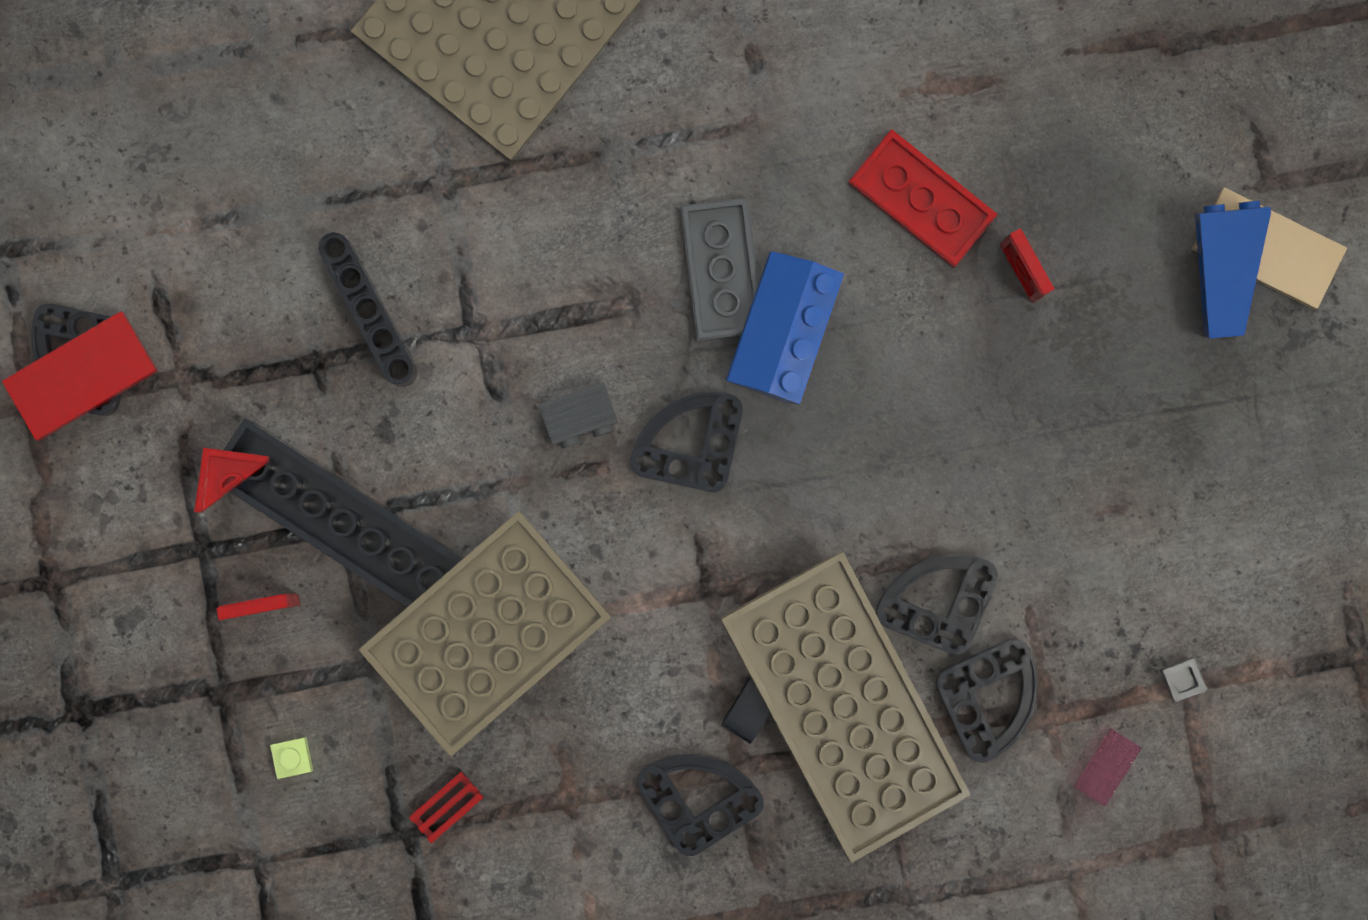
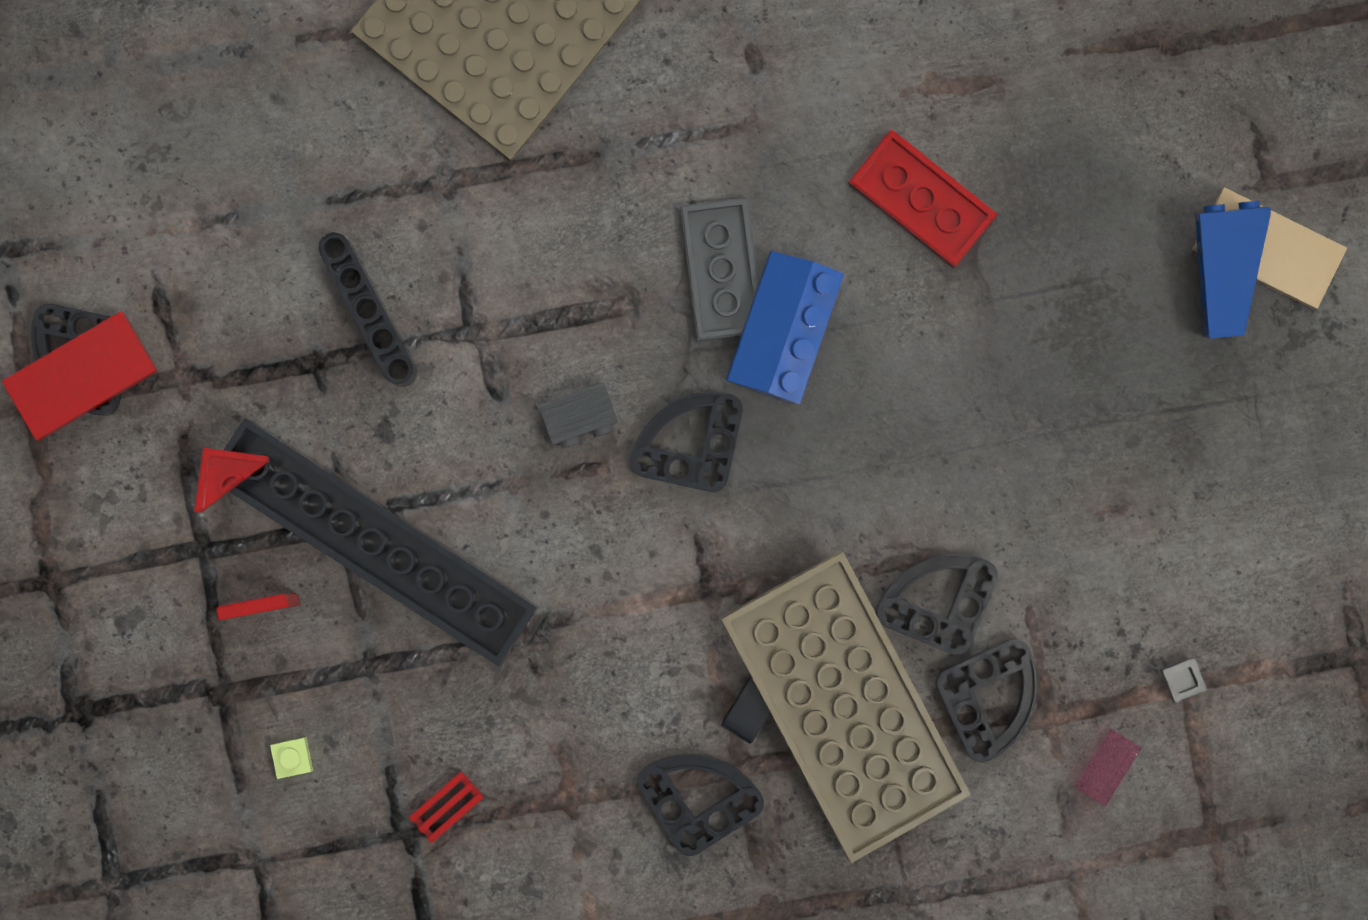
dark tan plate [359,511,611,757] -> none
red tile [1000,228,1055,303] -> none

